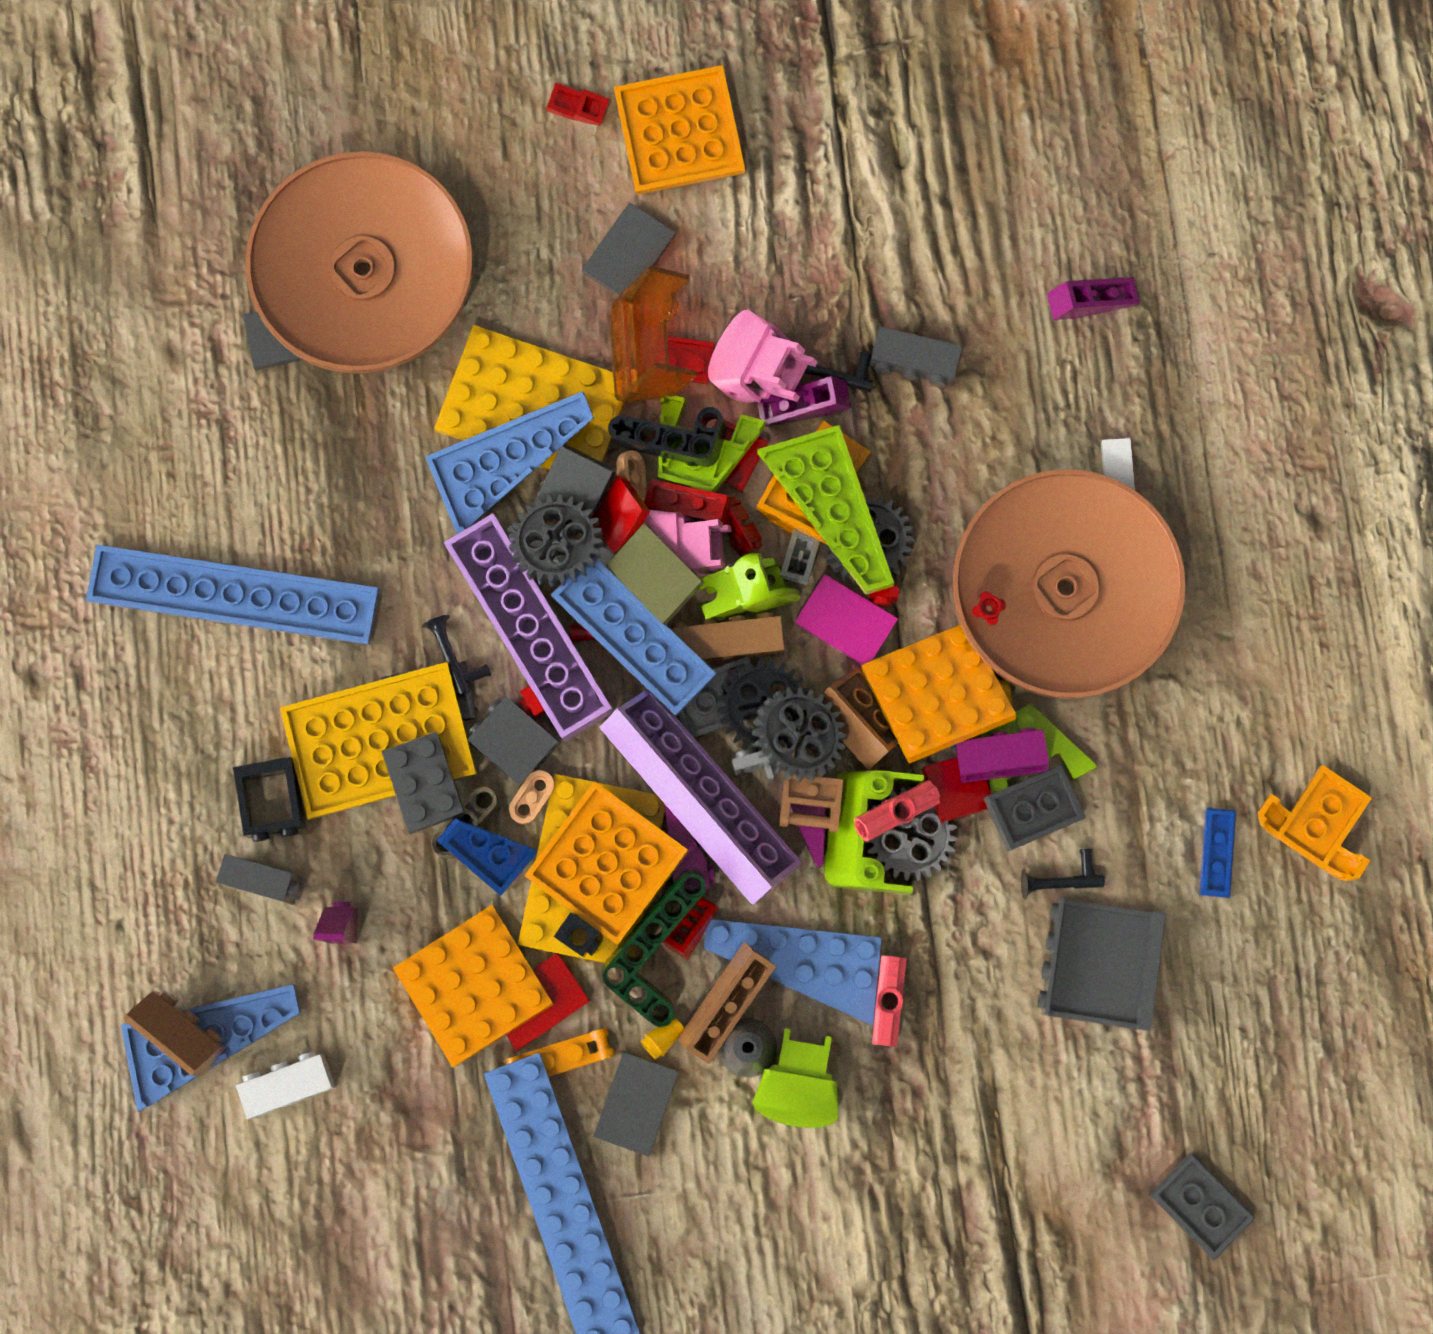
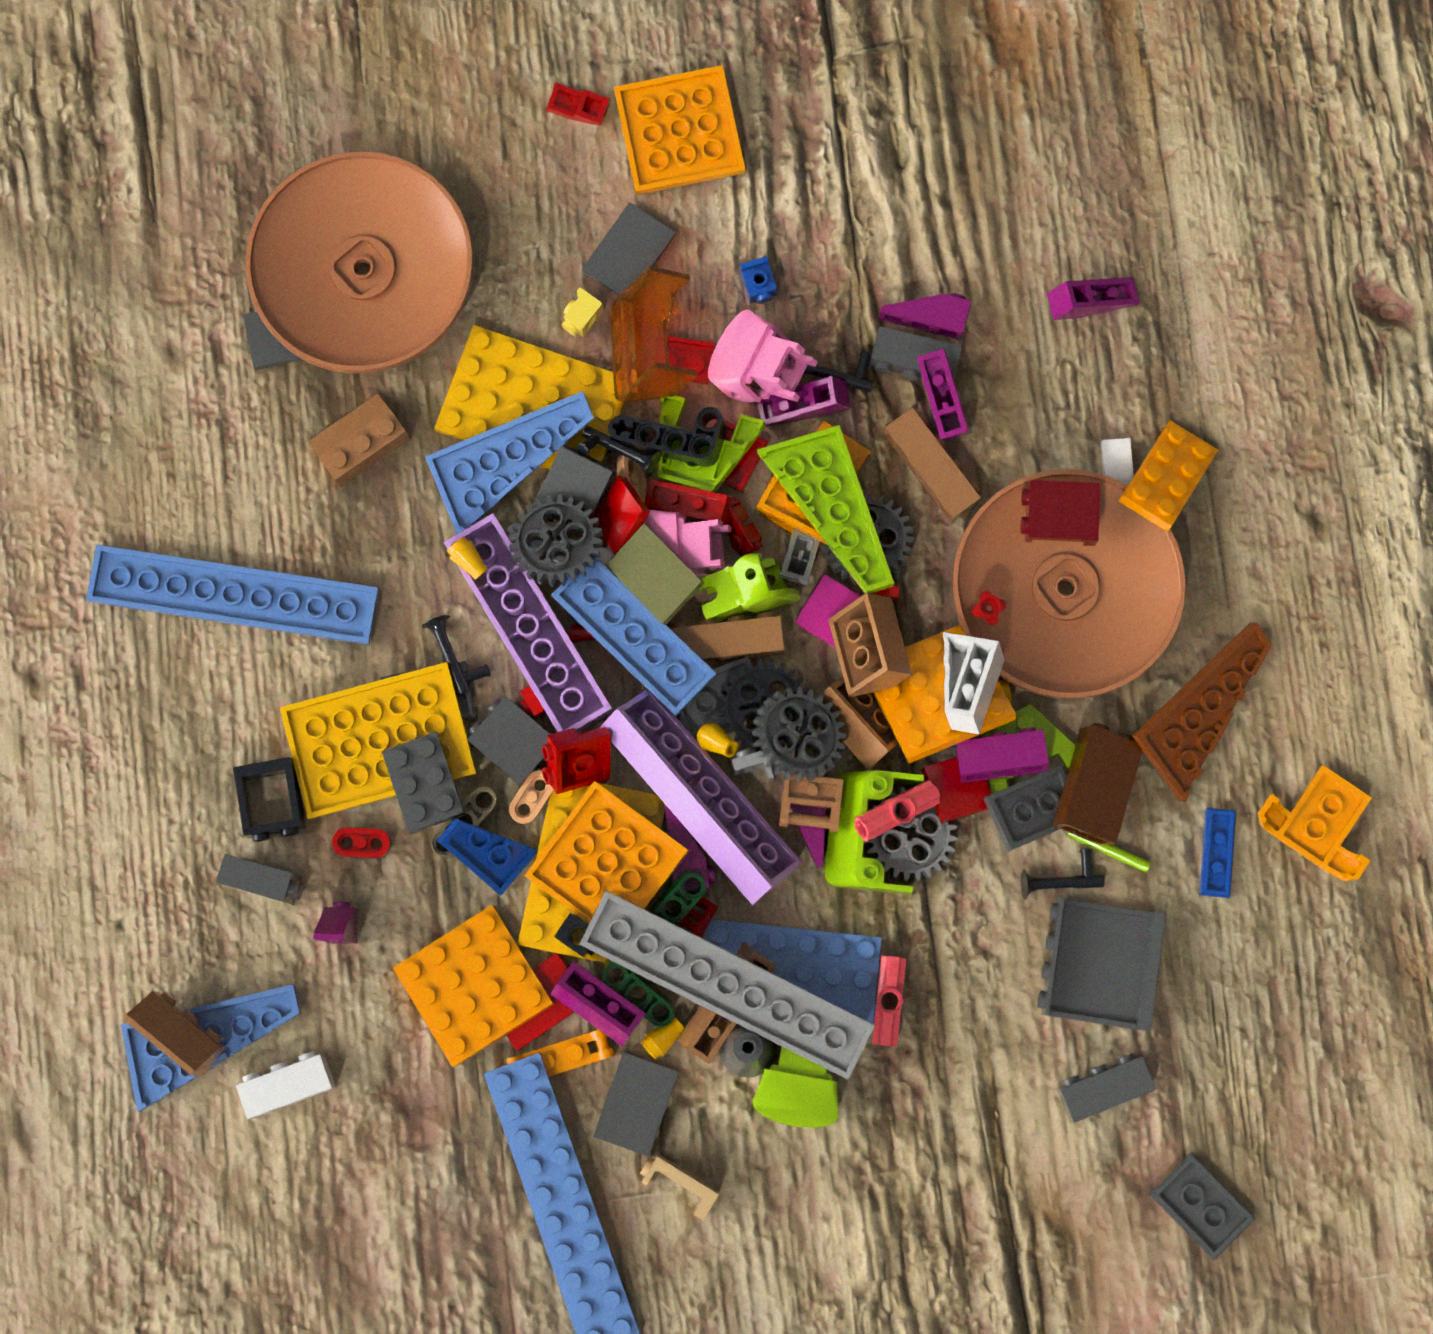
none -> medium nougat slope [308,394,410,488]
none -> red plate [332,827,391,859]
none -> yellow cone [447,536,488,580]
none -> red plate [542,727,611,794]
none -> magenta brick [550,961,646,1046]
none -> light yellow brick [561,287,604,337]
none -> black piece [577,425,661,478]
none -> light grey plate [579,890,875,1080]
none -> tan panel [640,1154,720,1221]
none -> yellow cone [697,723,739,758]
none -> blue brick [740,256,777,304]
none -> medium nougat slope [828,593,912,697]
none -> magenta slope [879,293,971,341]
none -> medium nougat brick [883,407,981,523]
none -> magenta slope [916,348,972,441]
none -> white wedge [943,632,1005,734]
none -> dark red panel [1020,480,1100,546]
none -> reddish brown brick [1052,723,1143,846]
none -> dark grey brick [1057,1053,1156,1123]
none -> lime bar [1066,832,1151,873]
none -> light orange plate [1118,420,1218,532]
none -> dark orange wing [1132,622,1272,802]

